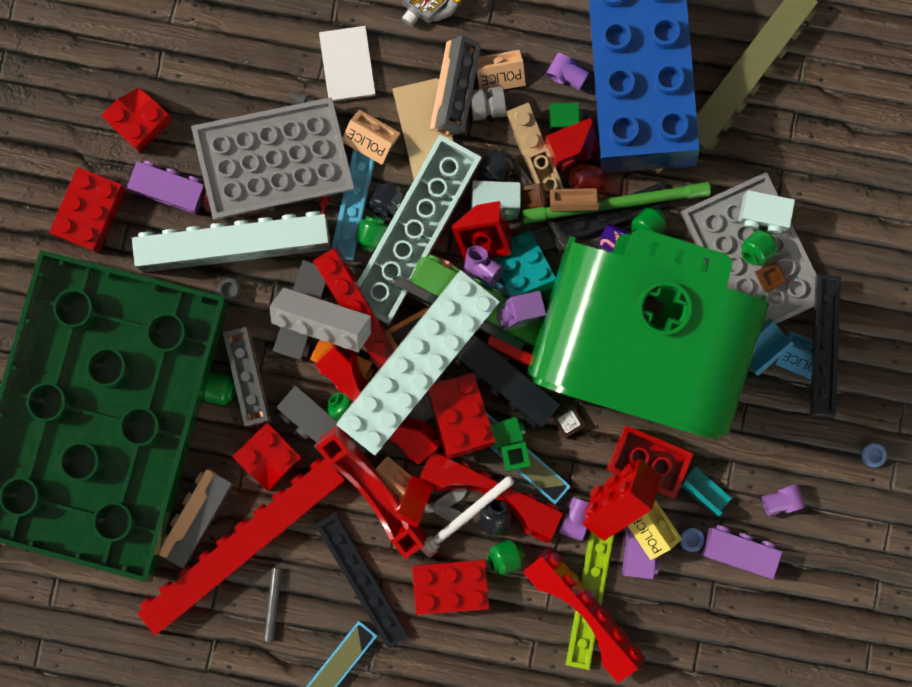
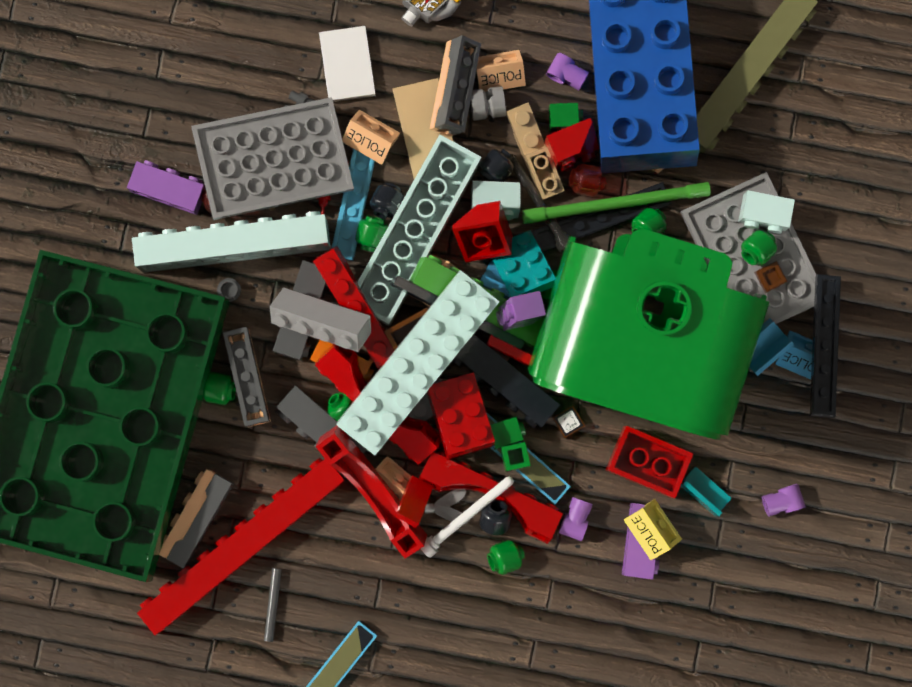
red brick [49,167,126,254] -> none
red slope [101,88,173,153] -> none
red slope [232,423,303,491] -> none
black tile [315,512,409,649] -> none
red brick [412,559,489,615] -> none
medium lavender piece [464,246,504,285] -> none
reddish brown tile [520,183,548,210] -> none
red arch [523,547,646,683] -> none
medium nougat tile [550,188,598,211] -> none
lime tile [565,531,614,670] -> none
red brick [582,459,662,541] -> none
dark purple tile [597,223,629,252] -> none
medium blue tile [680,528,704,552] -> none
medium lavender brick [701,525,782,579] -> none
medium blue tile [861,443,887,467] -> none

